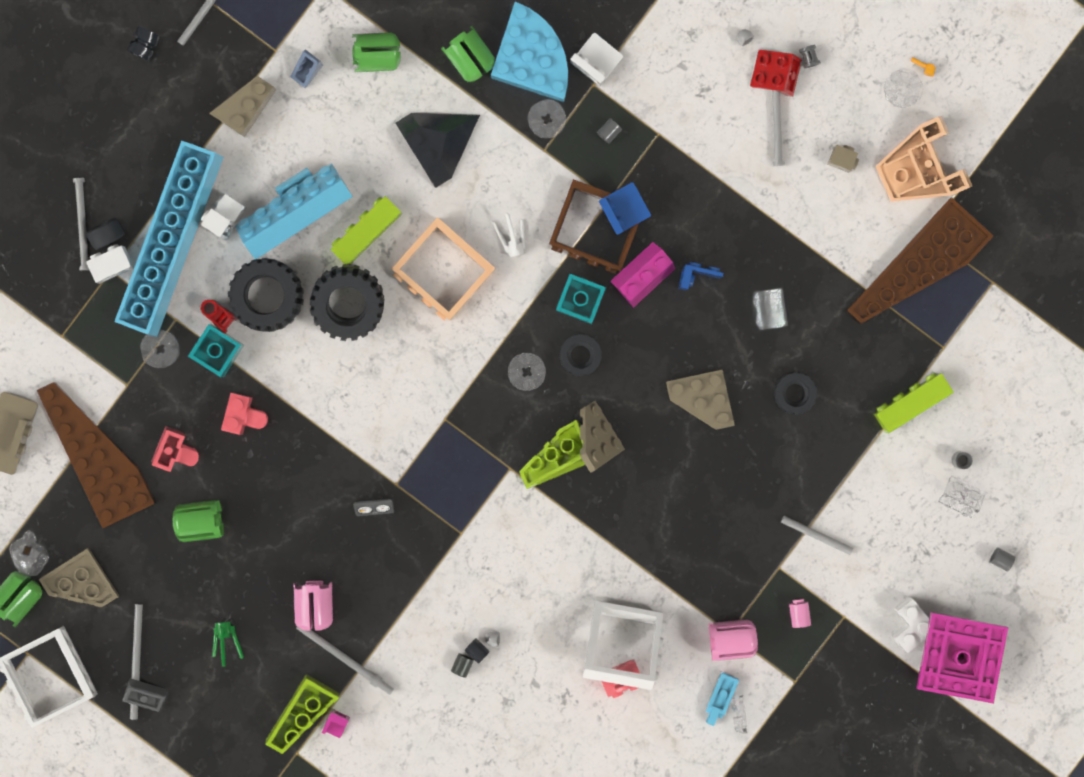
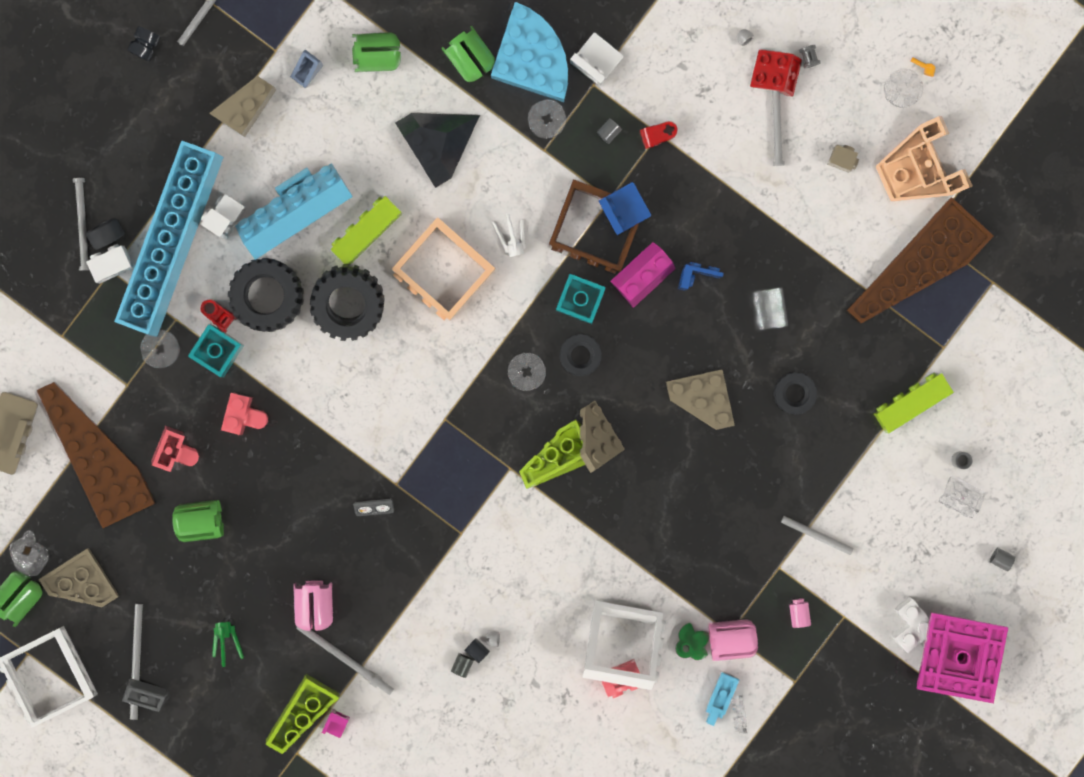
none -> red piece [640,121,678,149]
none -> green plate [675,623,709,660]

